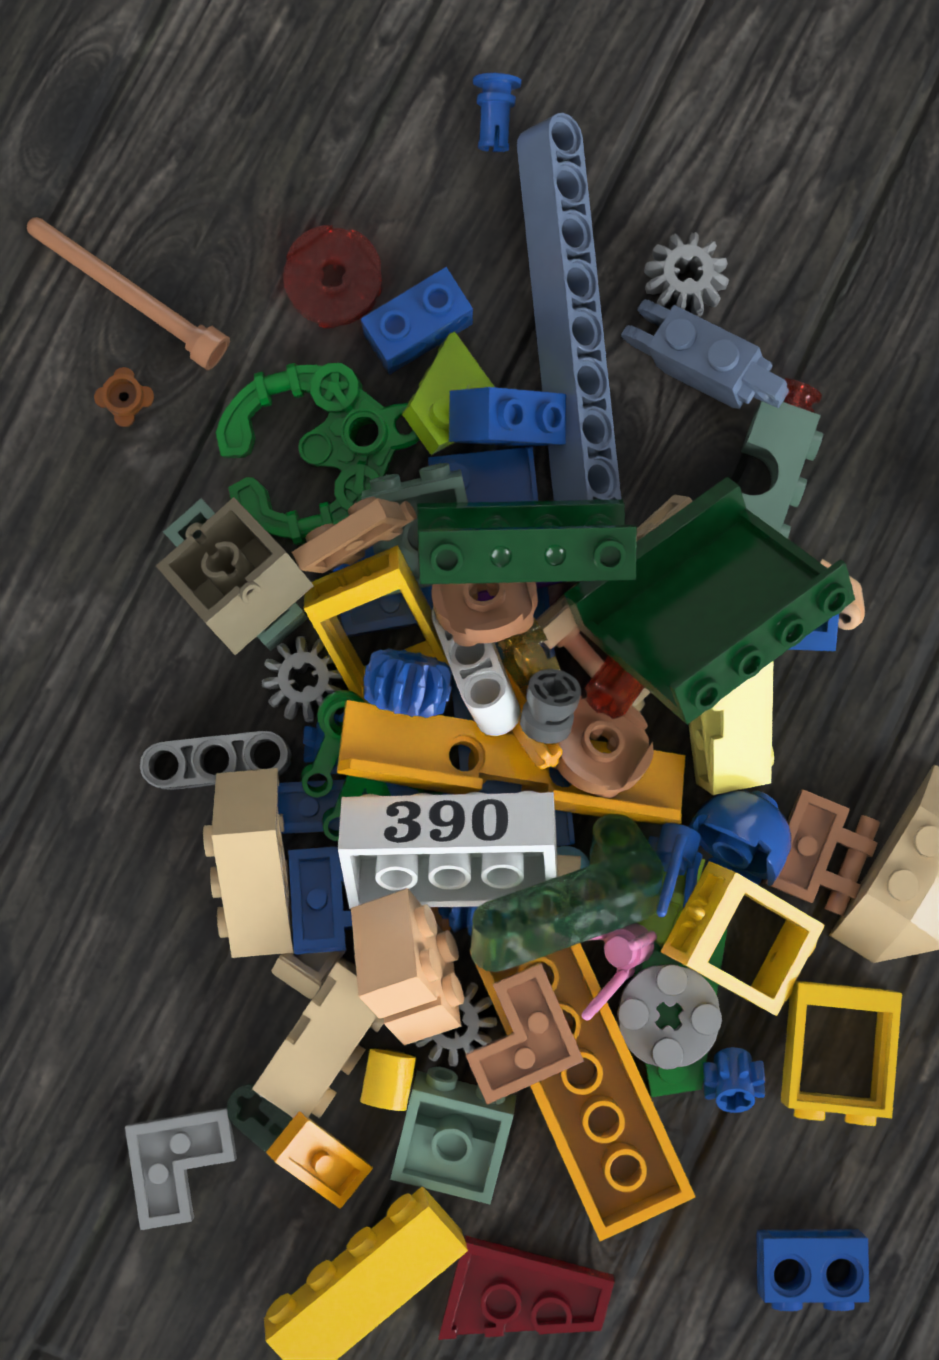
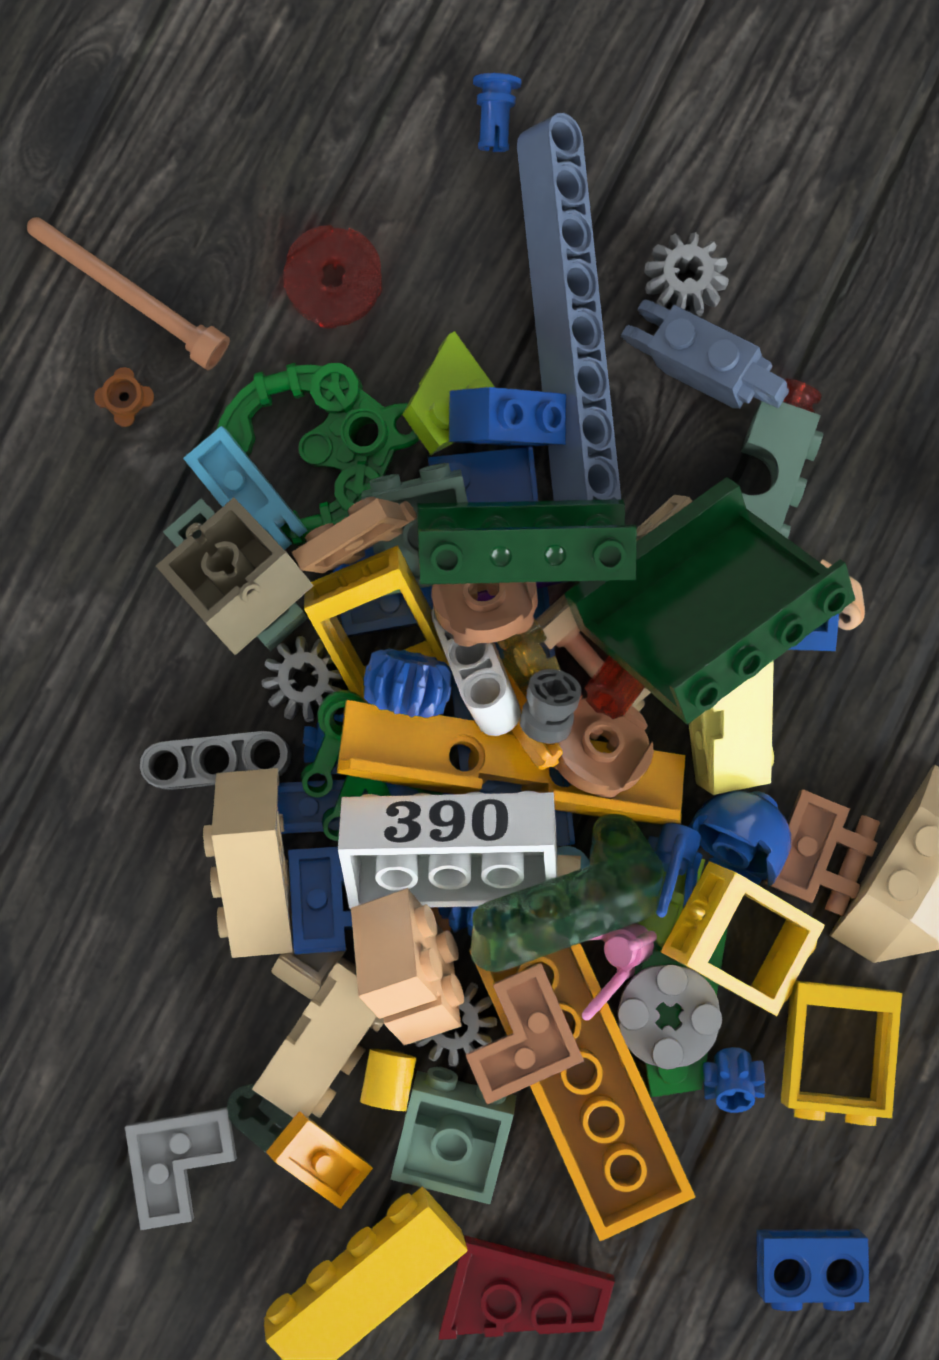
blue brick [361,267,473,375] -> none
none -> medium azure hinge [183,426,308,550]

